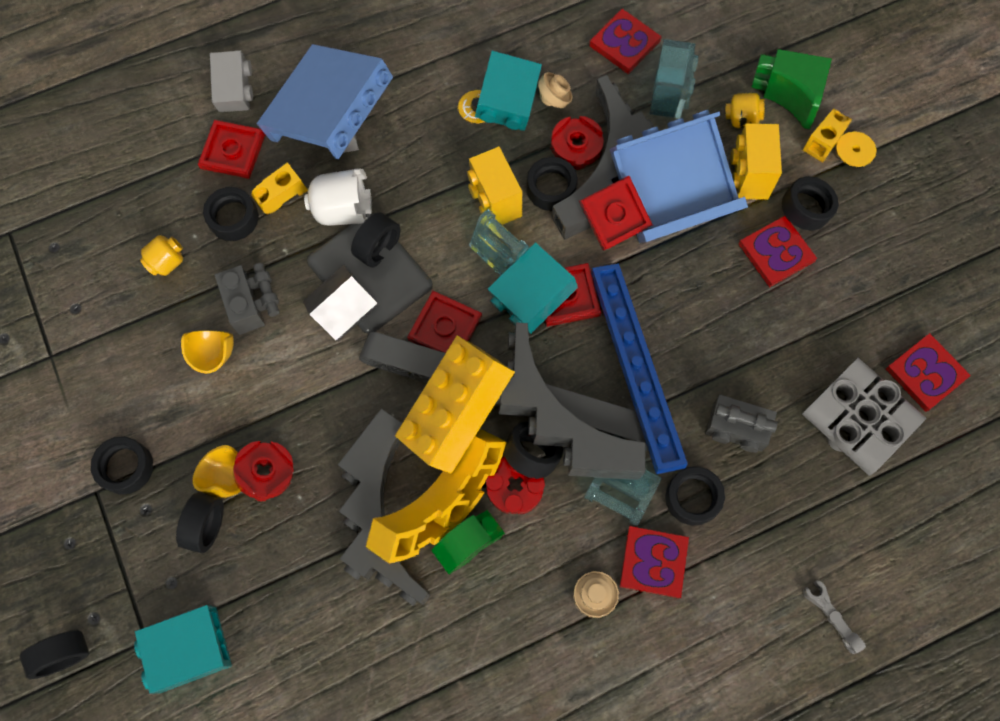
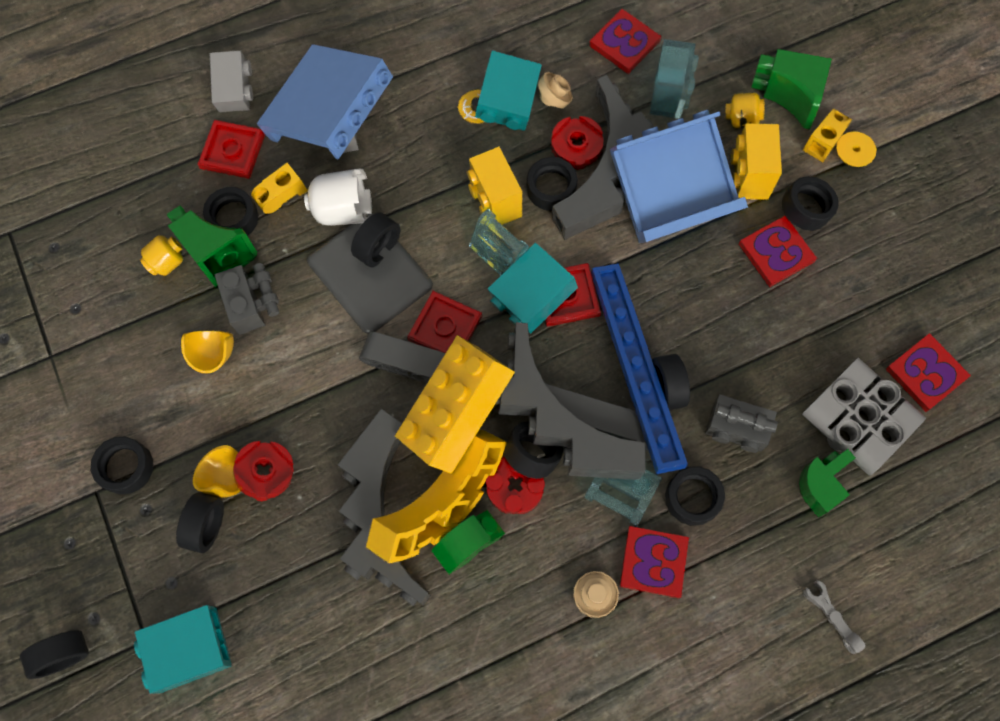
slope [303,265,379,342] -> none
red tile [579,176,653,251] -> none
none -> green hips [167,206,258,287]
none -> black tyre [652,354,690,411]
none -> green brick [799,449,856,518]

